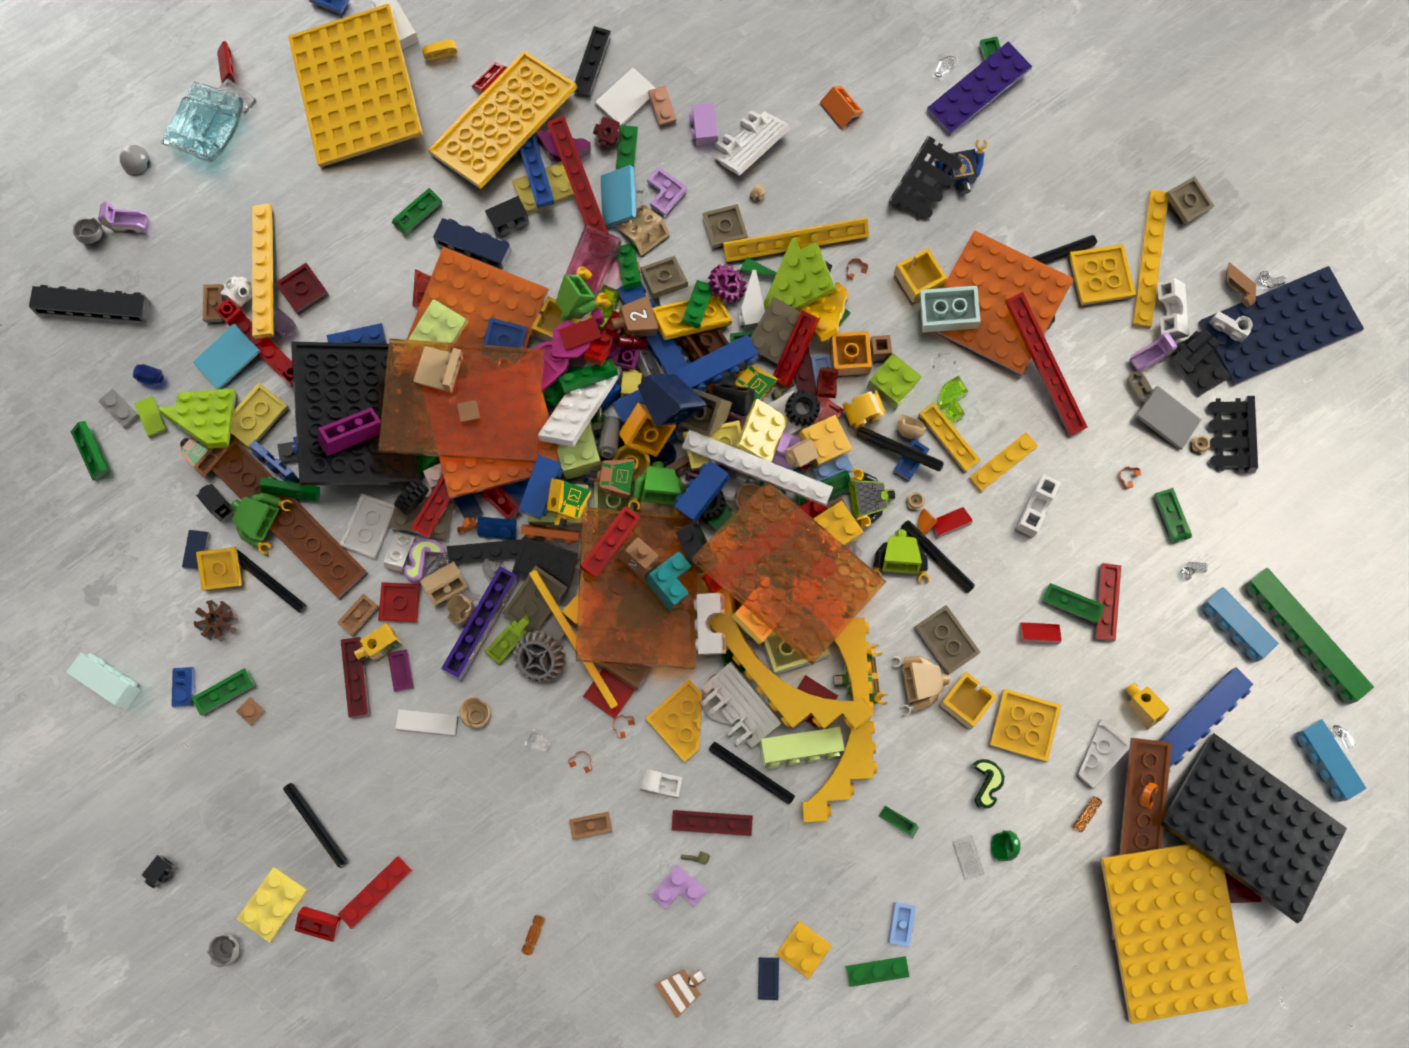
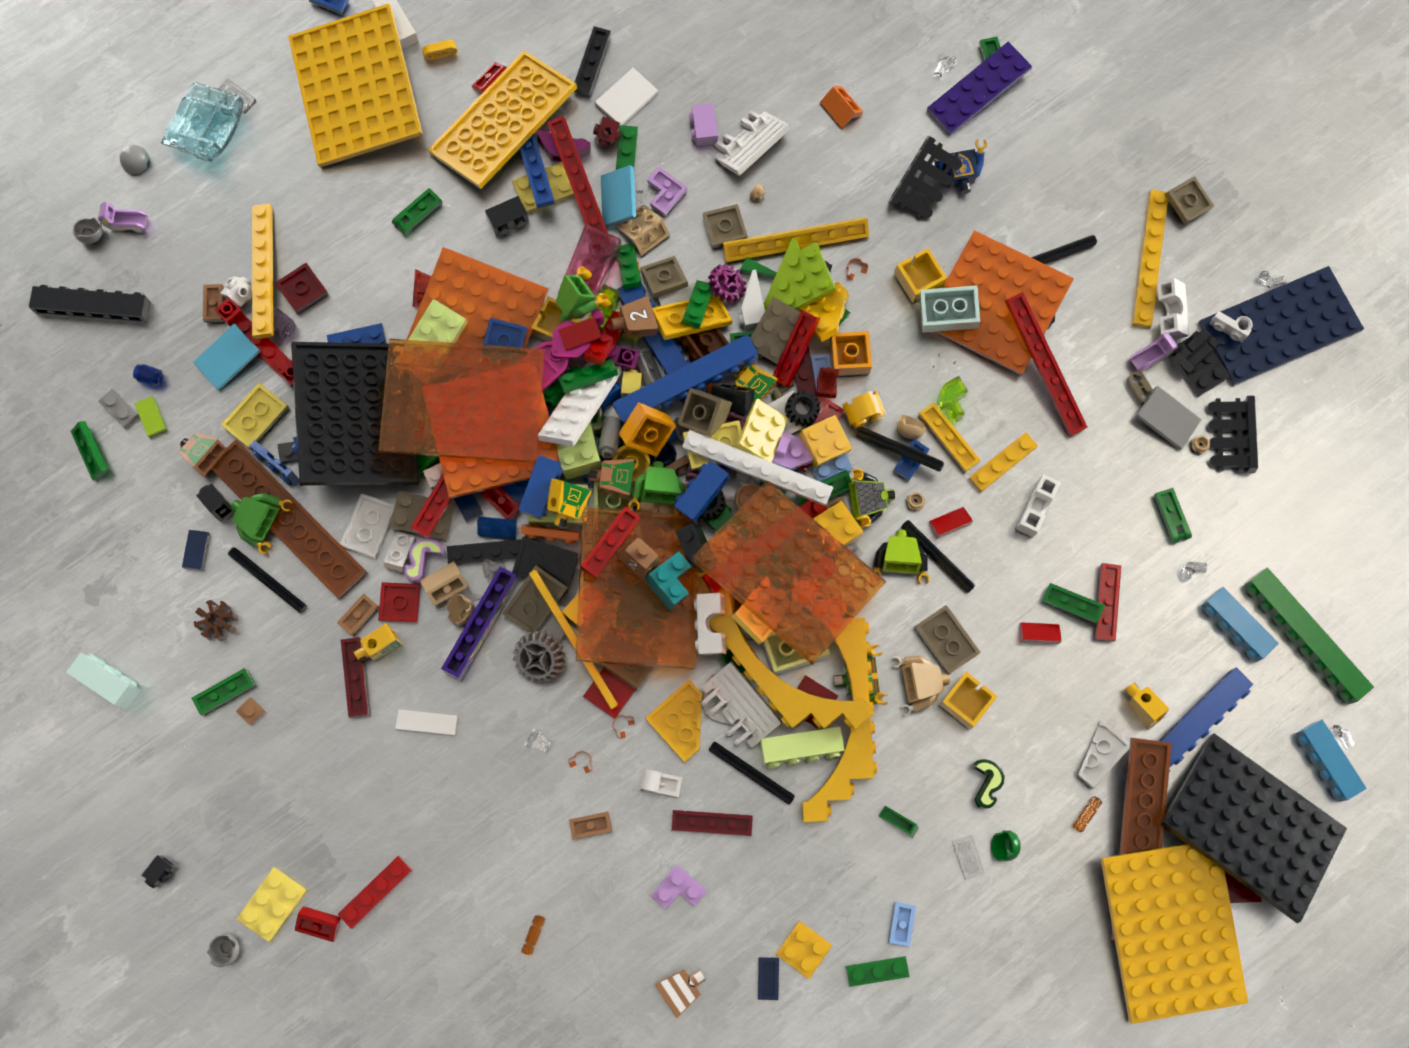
lime wing [159,388,237,449] -> none
blue plate [171,667,194,708] -> none
yellow plate [196,547,242,590] -> none
red slope [217,41,235,84] -> none
green plate [260,477,320,501] -> none
black axle [283,783,348,868] -> none
magenta brick [318,407,381,456] -> none
magenta tile [388,649,414,692] -> none
black tyre [394,478,429,515] -> none
tan bracket [414,346,462,393] -> none
clear arm [425,554,450,575] -> none
dark blue brick [433,218,512,270] -> none
medium nougat tile [457,400,480,424] -> none
orange piece [457,517,477,534] -> none
tan hair [459,697,490,729] -> none
lime hinge [484,615,531,665] -> none
dark red pin [612,335,648,350] -> none
dark blue slope [637,373,706,427] -> none
nougat plate [648,86,677,126] -> none
olive hand [681,851,710,865] -> none
tan brick [784,439,819,468] -> none
lime brick [867,353,922,410] -> none
medium nougat brick [870,335,892,362] -> none
orange tile [918,508,938,535] -> none
yellow plate [989,688,1061,762] -> none
yellow plate [1069,244,1136,306] -> none
orange piece [1118,466,1141,489] -> none
orange piece [1141,782,1158,809] -> none
medium nougat piece [1227,262,1256,307] -> none

